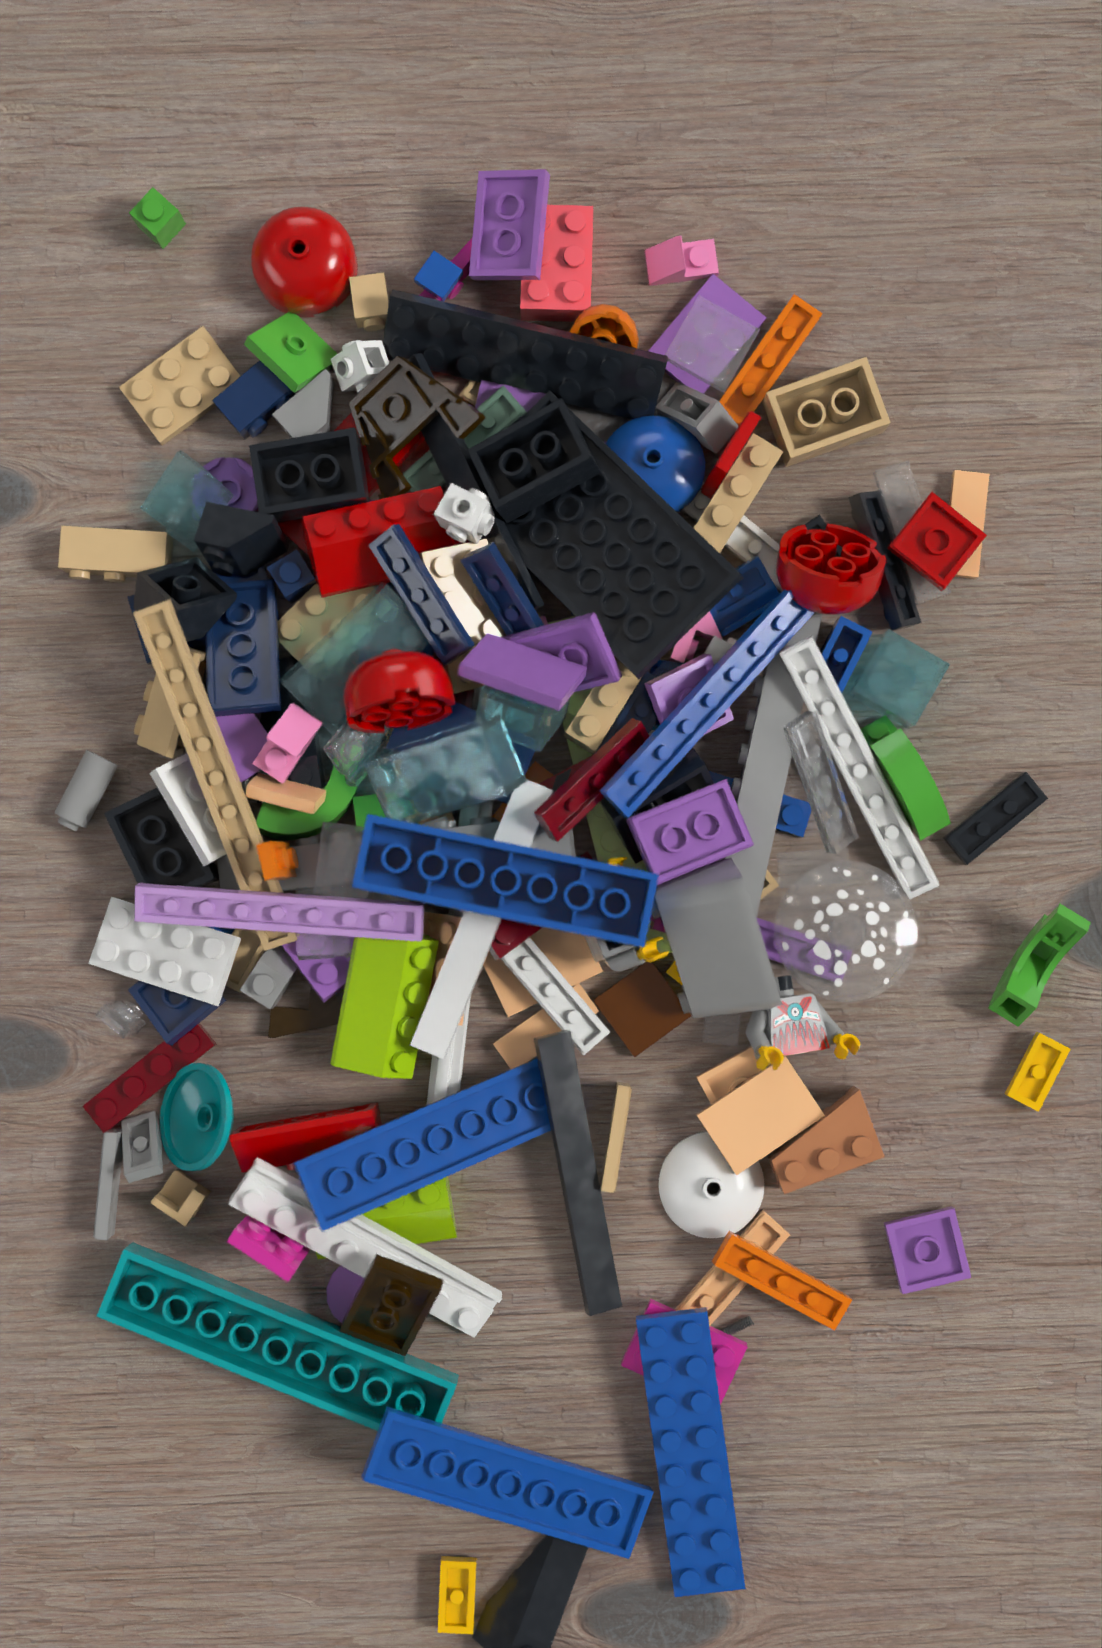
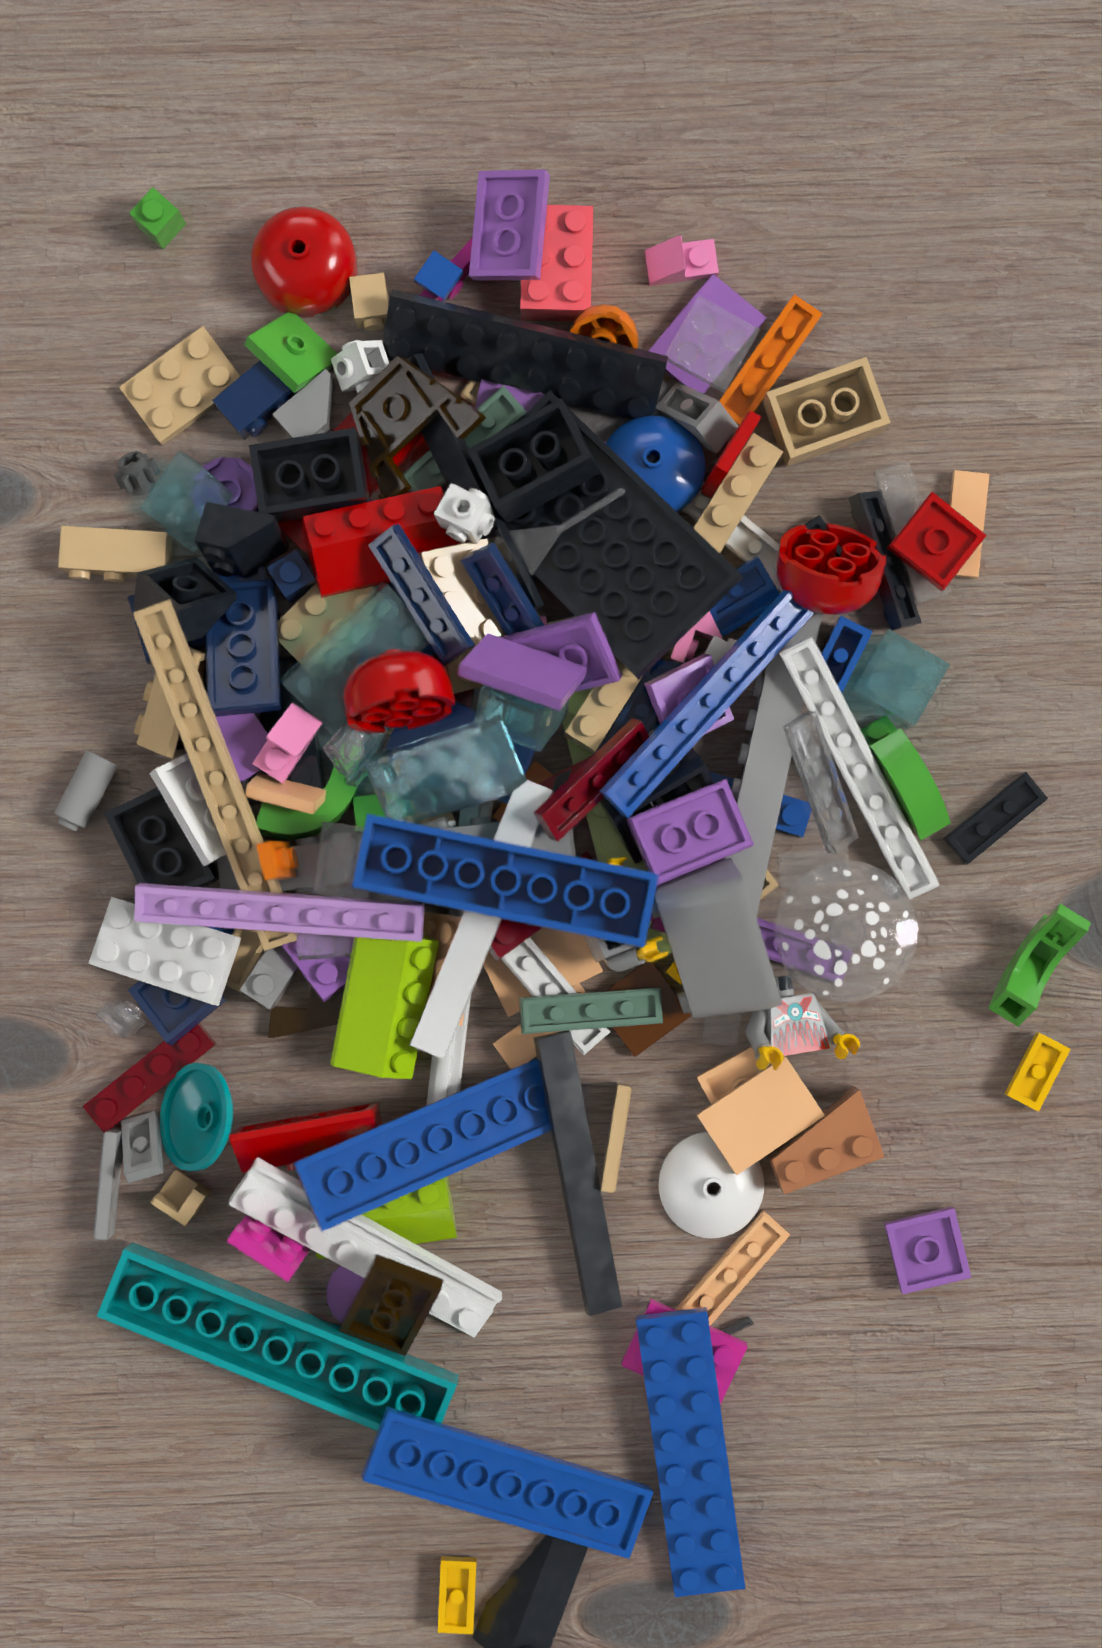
orange plate [712,1230,852,1331] -> none
none -> dark grey gear [113,451,161,496]
none -> clear piece [509,488,624,575]
none -> sand green tile [519,987,663,1034]

